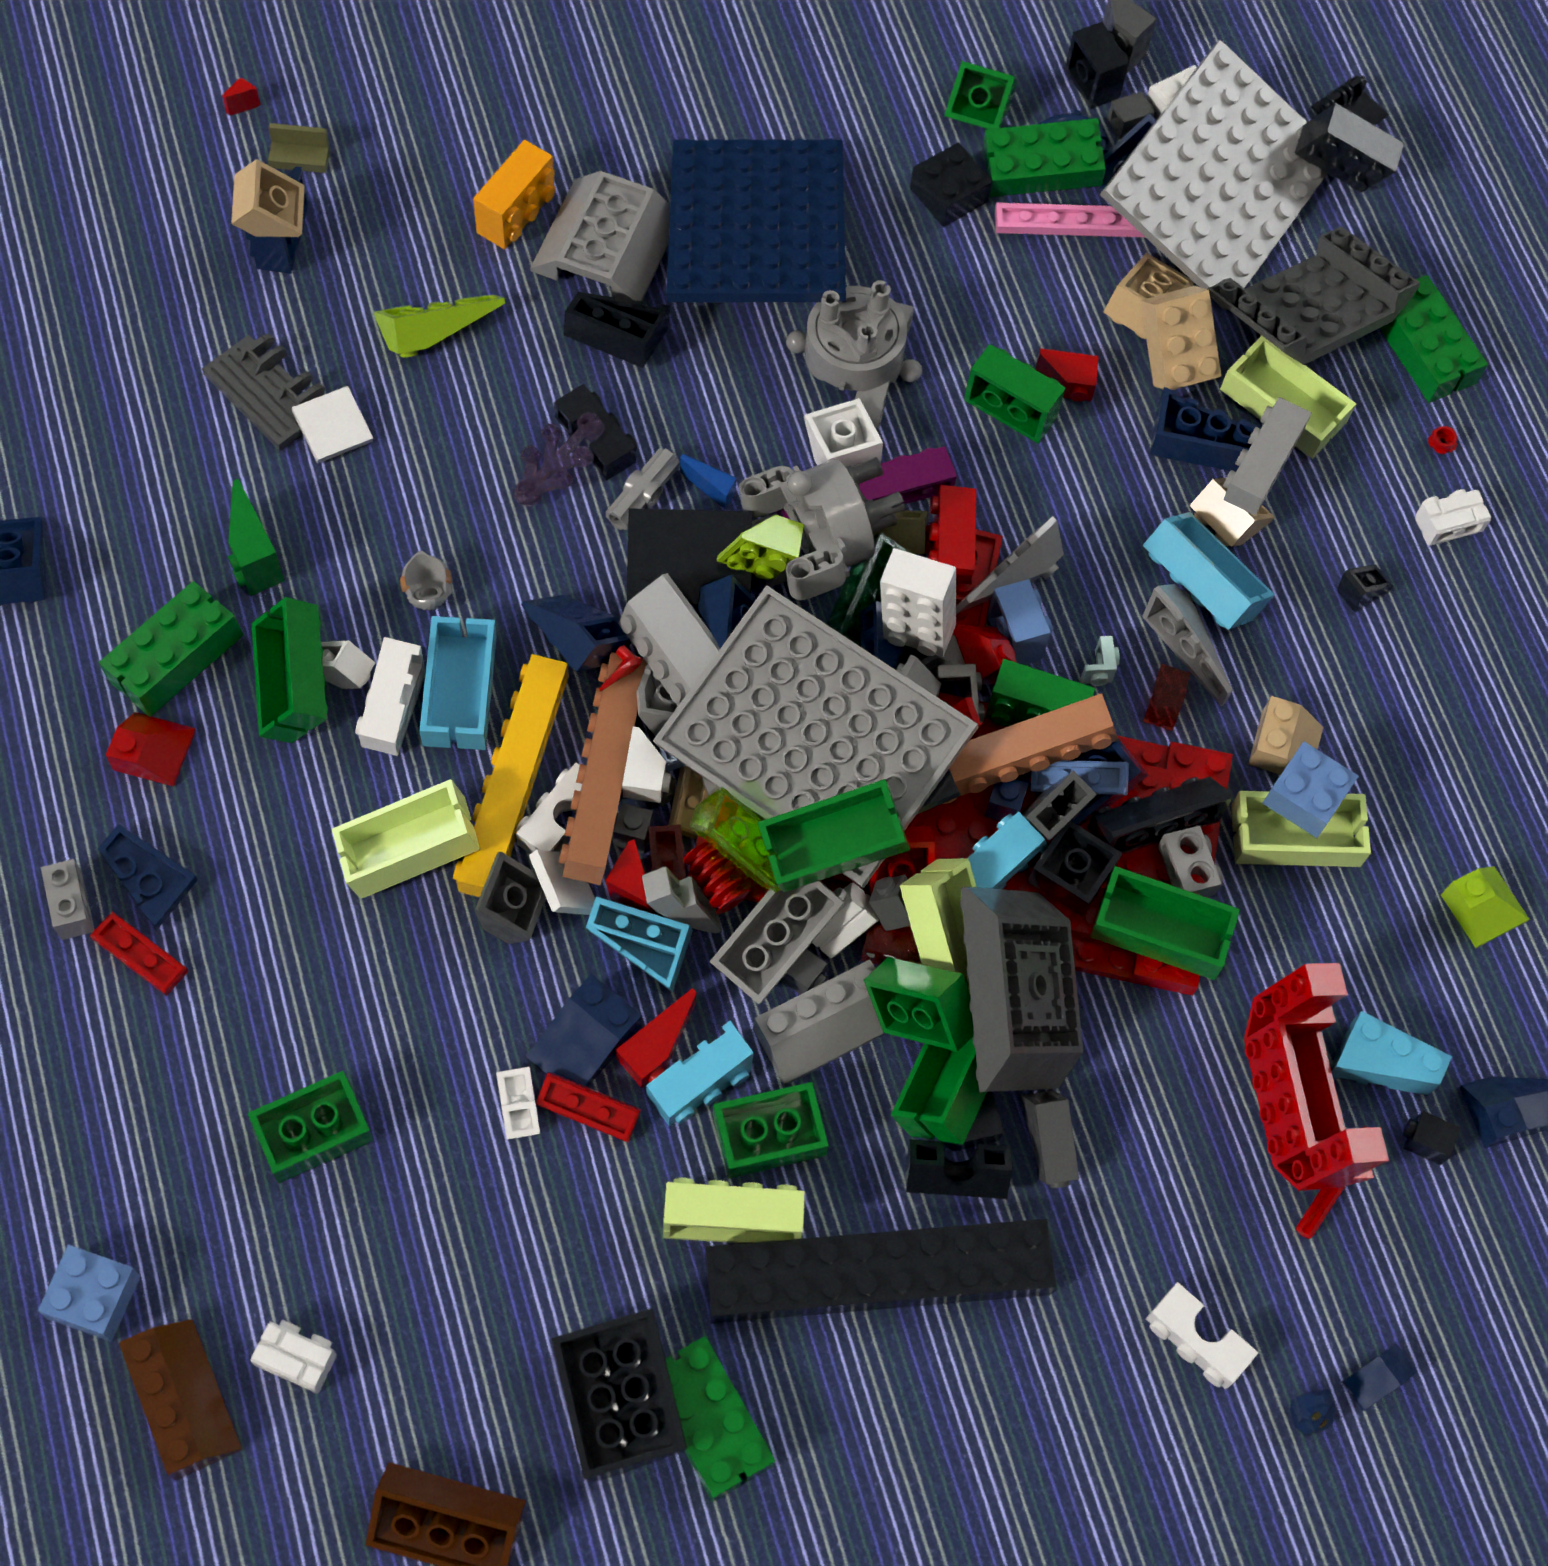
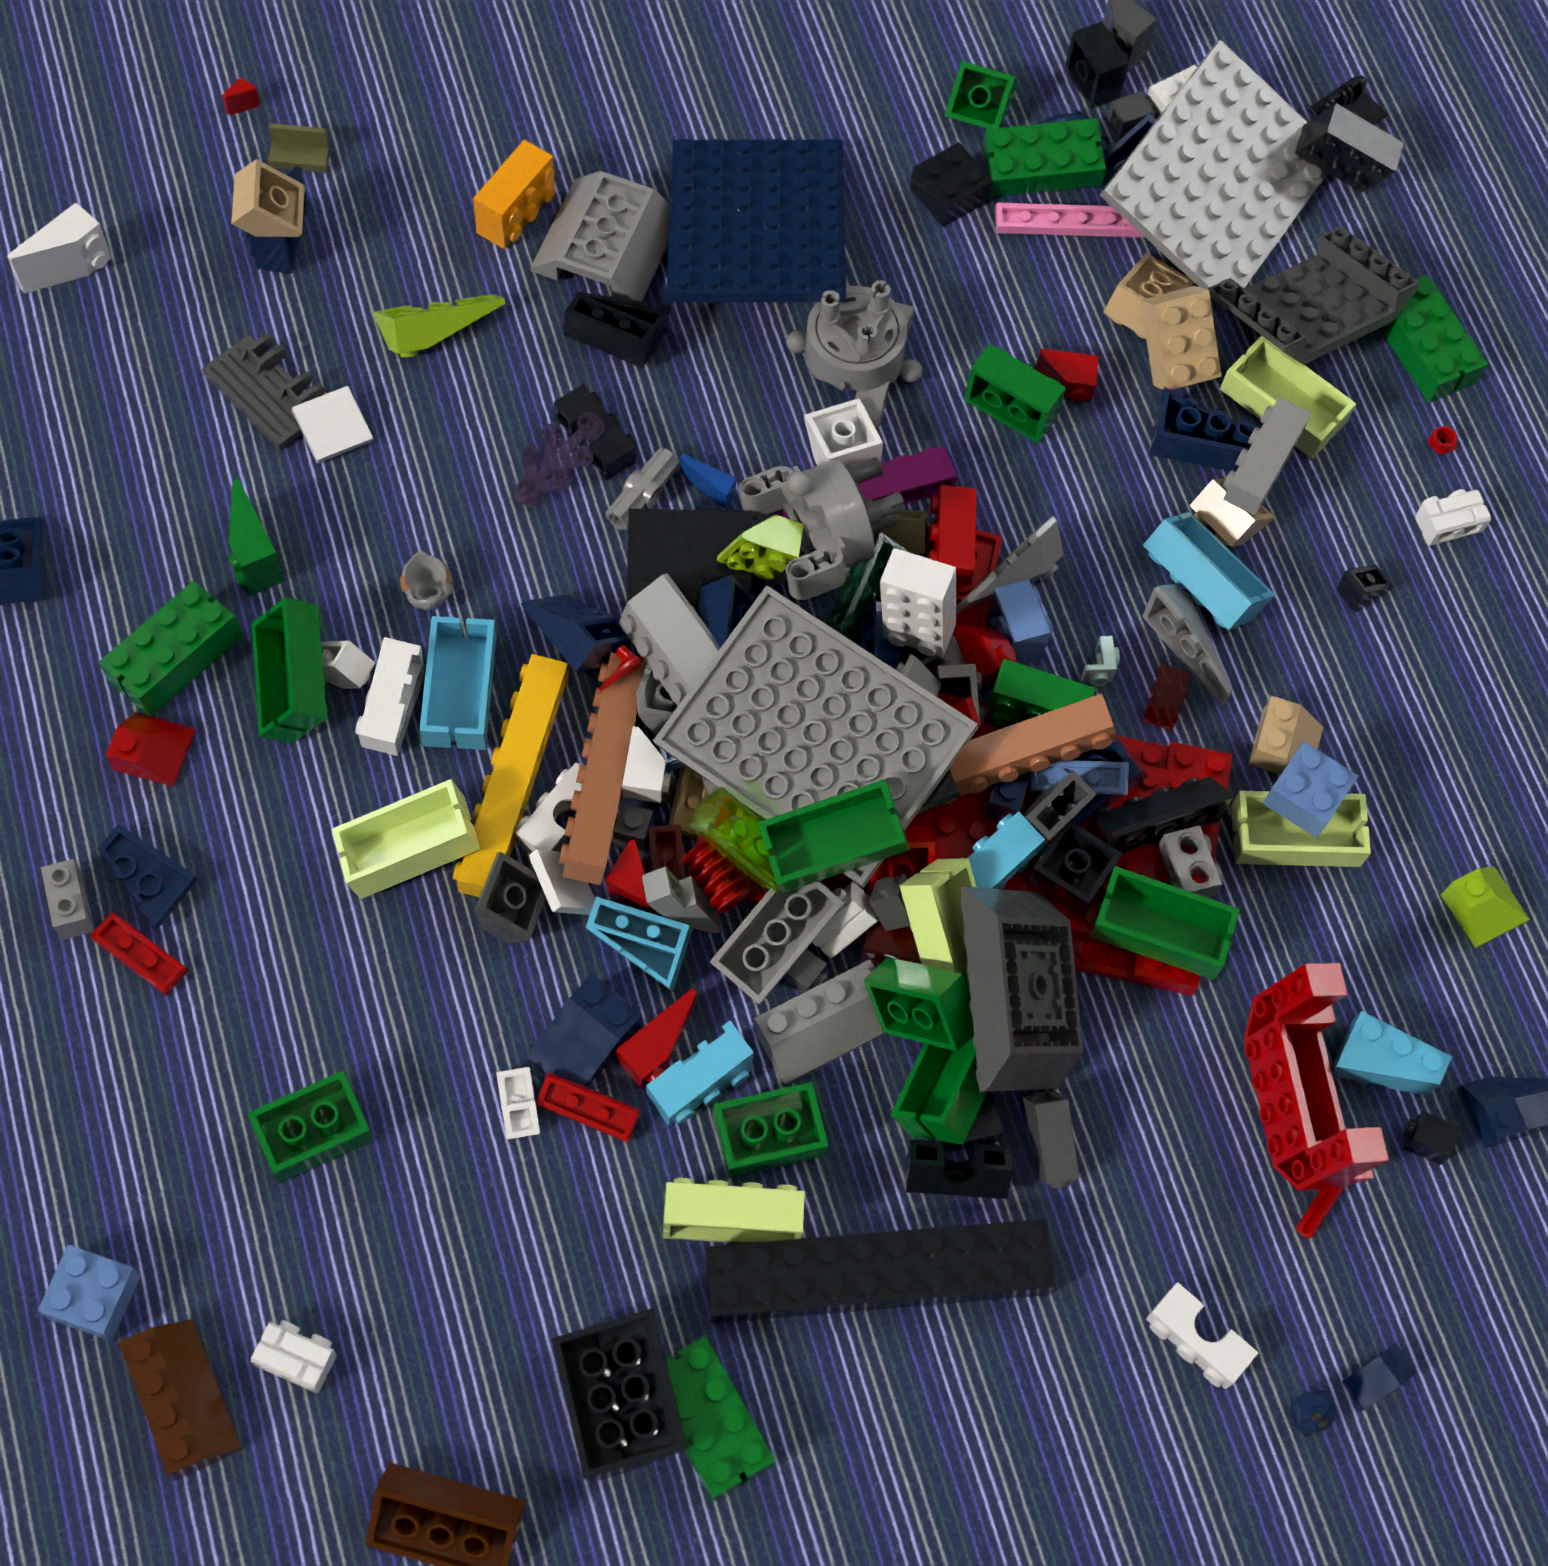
none -> white slope [7,203,111,293]

